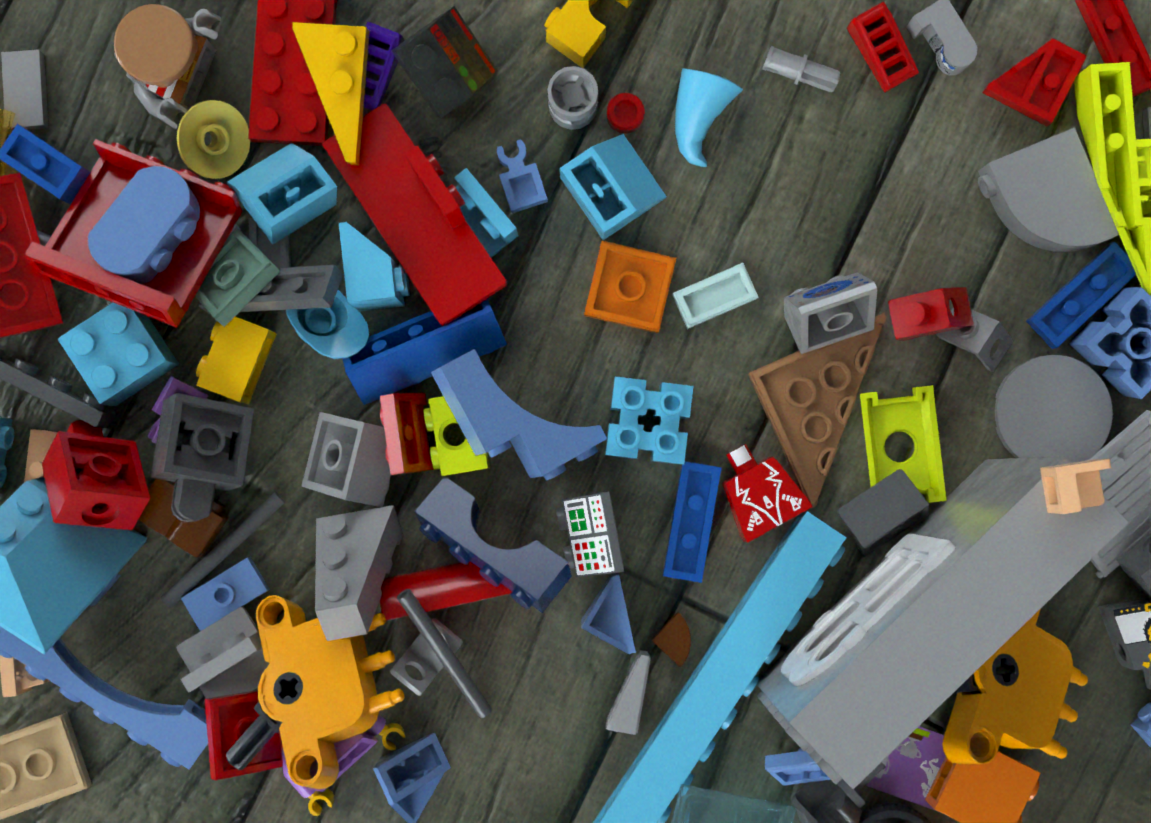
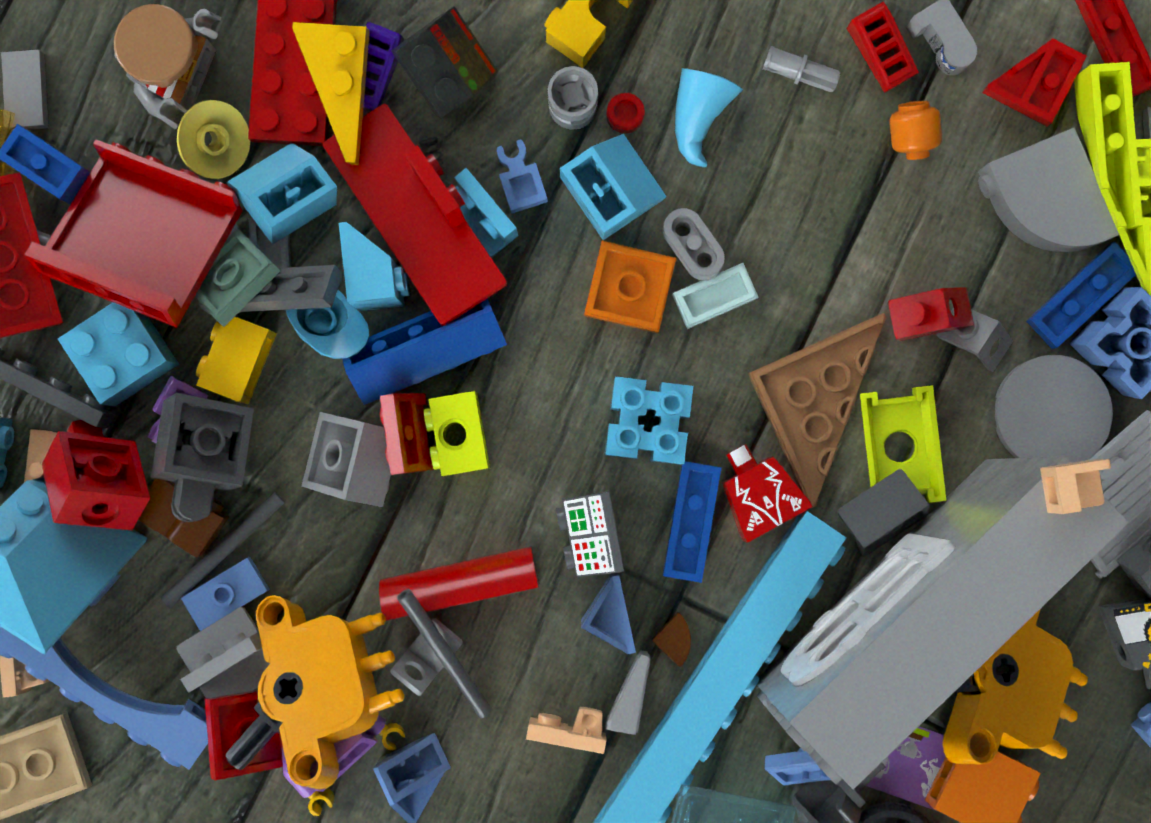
medium blue brick [88,166,200,284] -> none
light grey wedge [315,505,403,641] -> none
dark blue arch [414,476,572,613] -> none
medium blue arch [431,349,607,480] -> none
light grey slope [784,272,877,354] -> none
none -> light nougat hinge [526,707,606,754]
none -> light grey plate [663,208,725,280]
none -> orange head [889,101,942,160]

